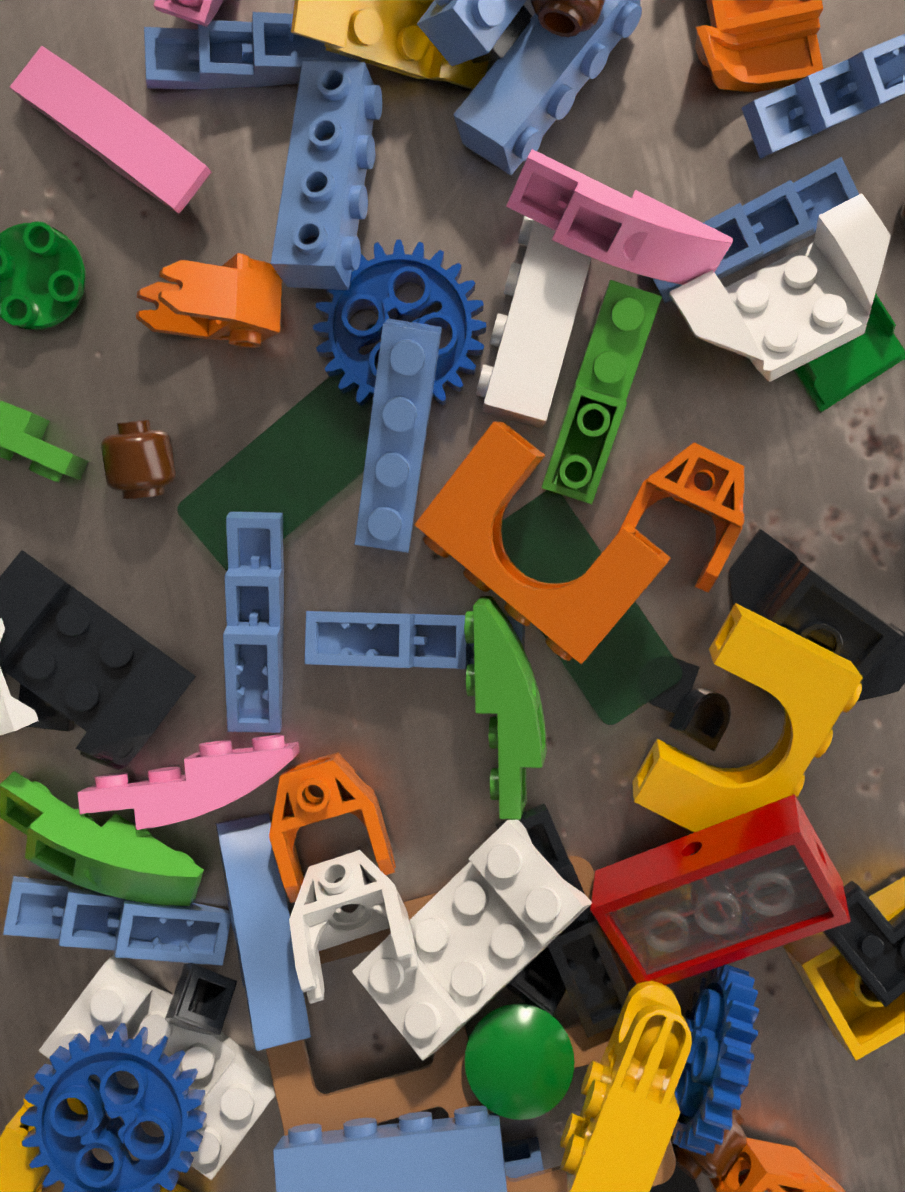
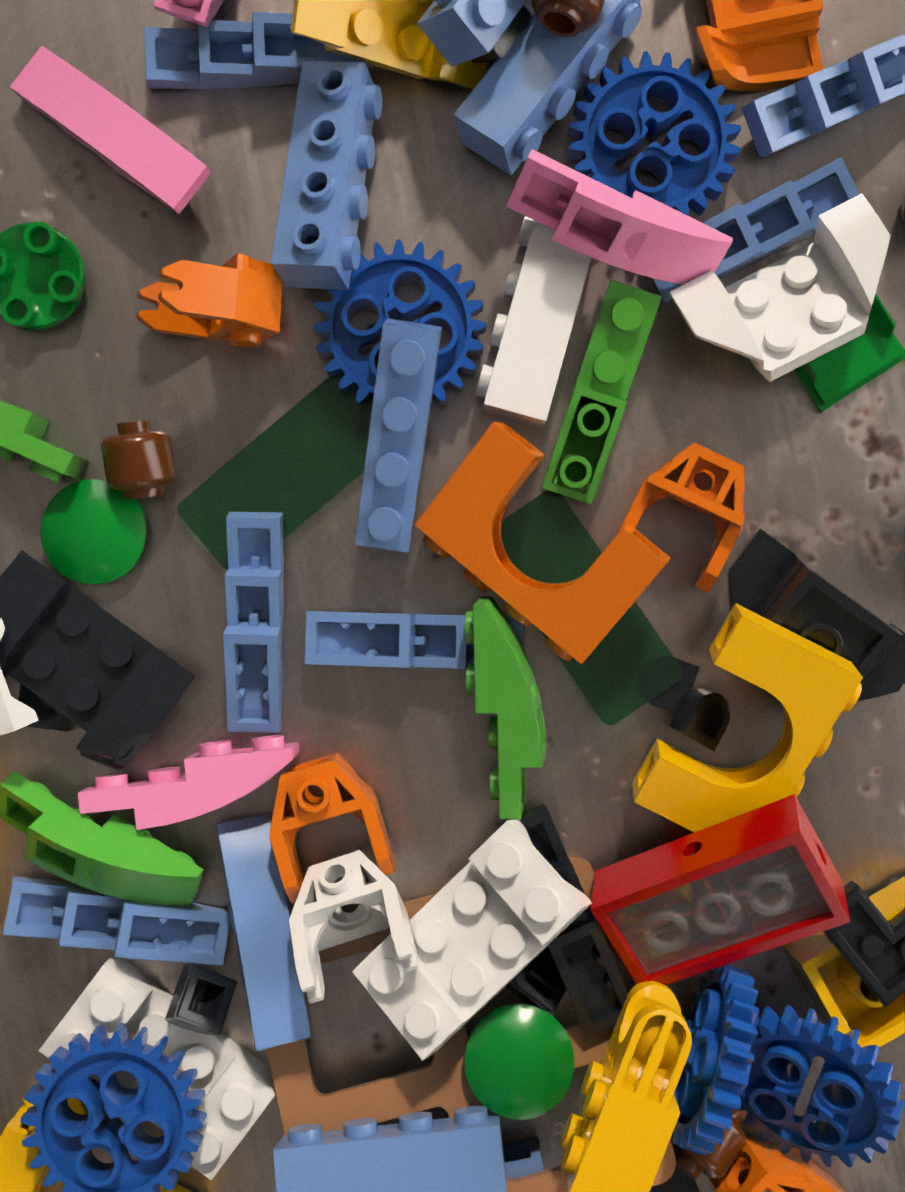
none -> green dish [40,479,147,584]
none -> blue gear [567,51,741,216]
none -> blue gear [735,1005,904,1168]

